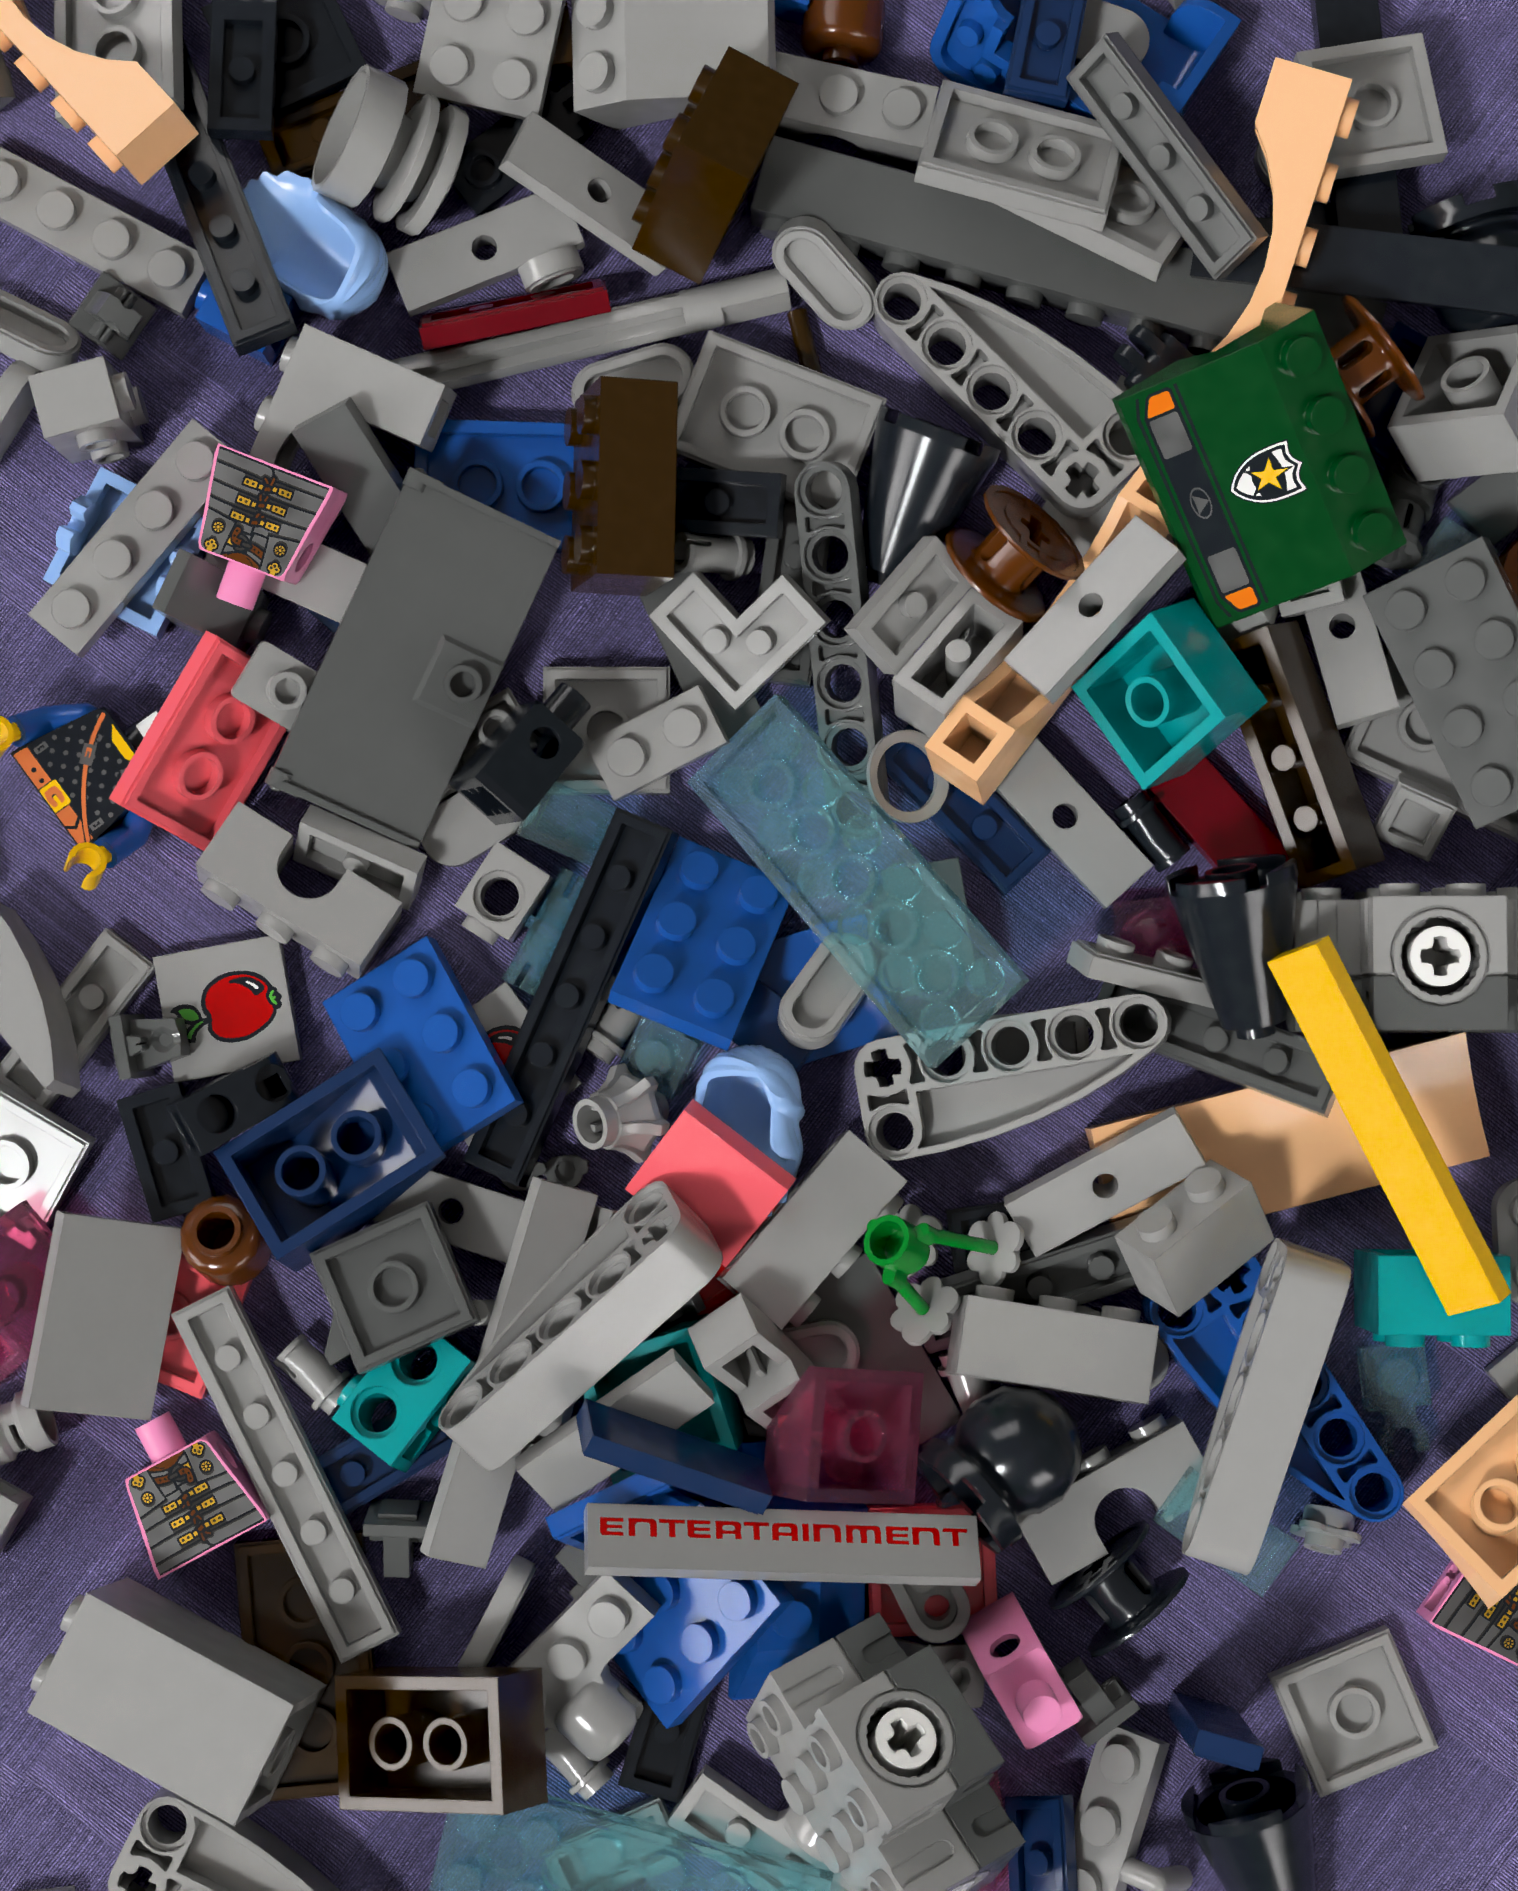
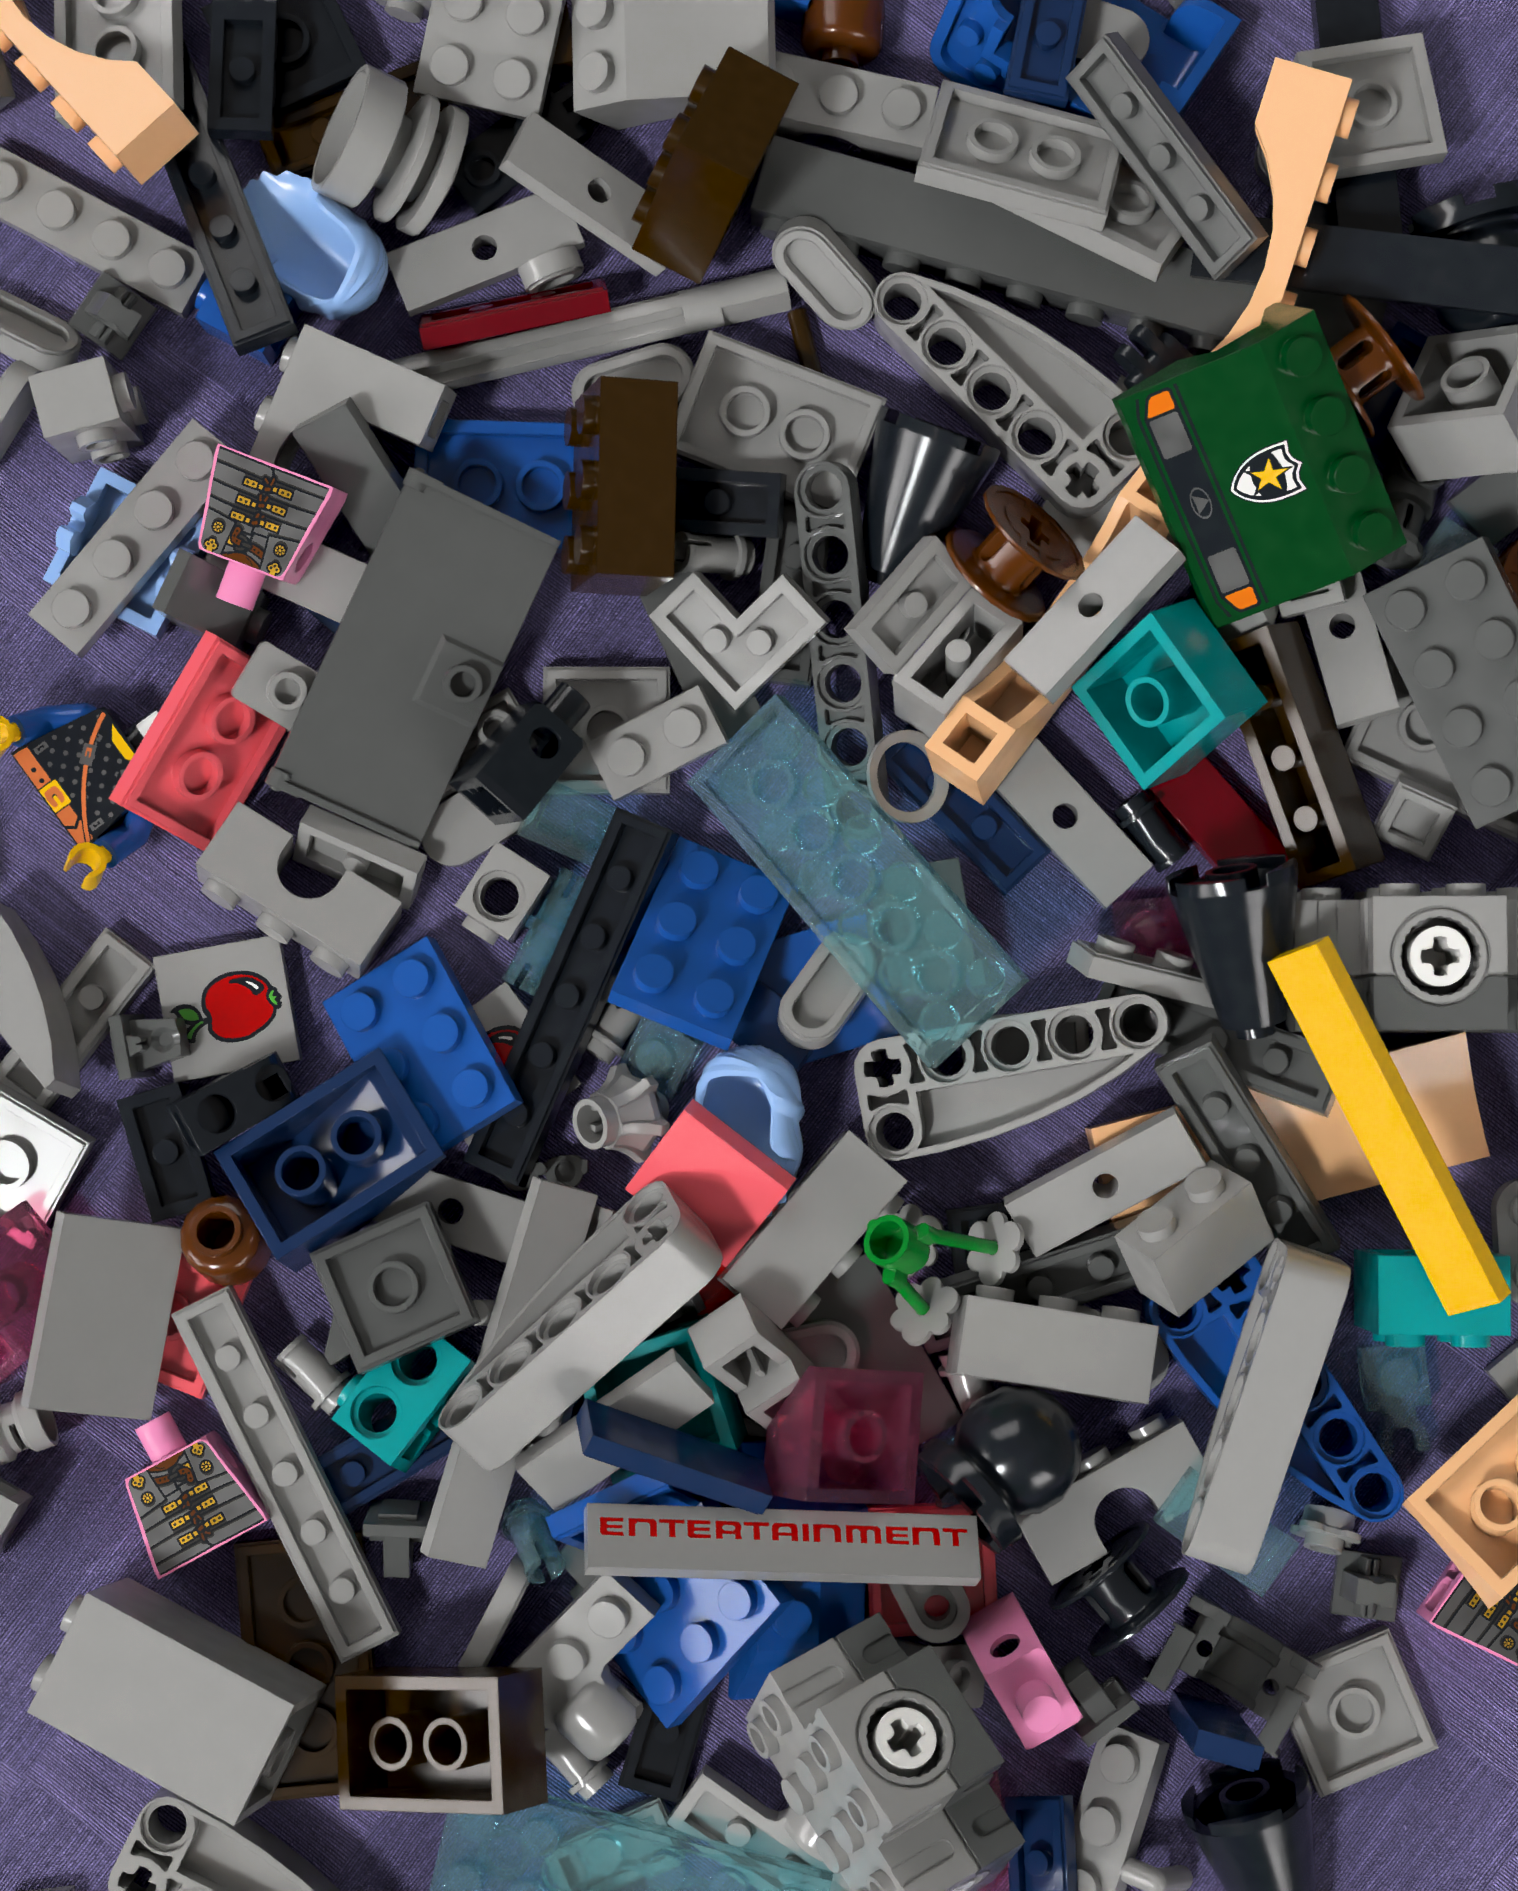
none -> clear light blue pin [501,1498,566,1584]
none -> dark grey piece [1143,1593,1323,1758]
none -> dark grey tile [1154,1032,1341,1254]
none -> dark grey brick [1329,1549,1403,1622]

